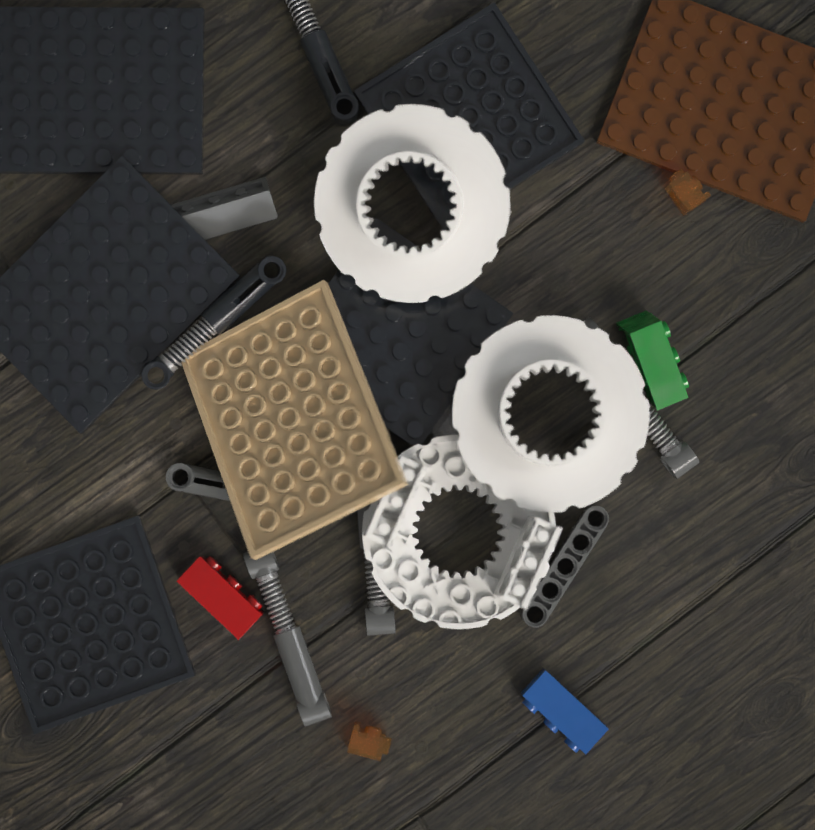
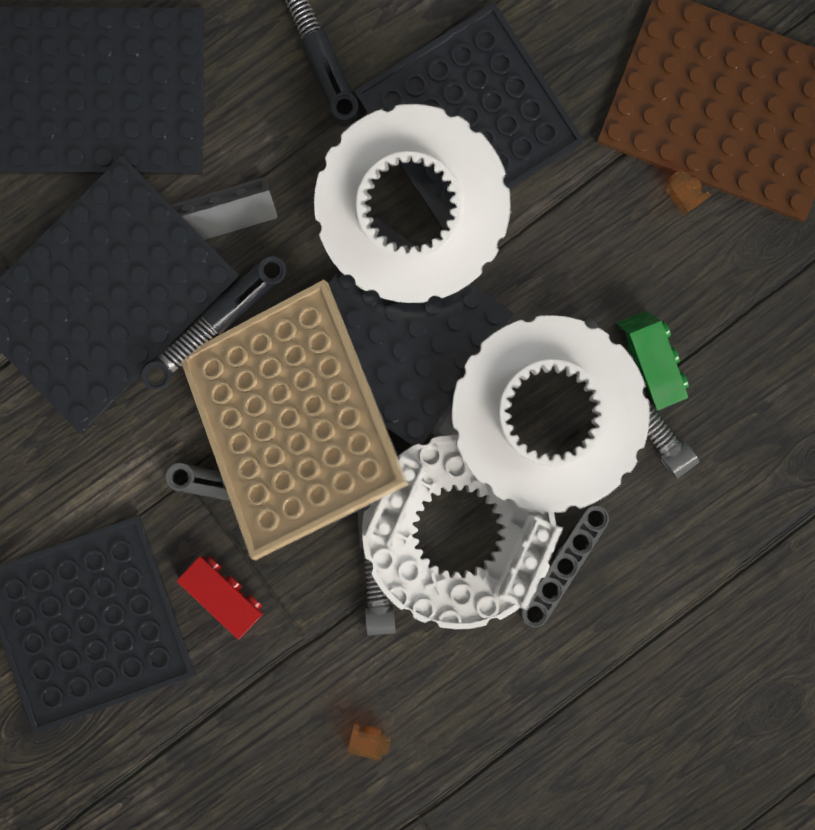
dark grey piece [243,551,332,727] -> none
blue brick [521,668,609,754] -> none

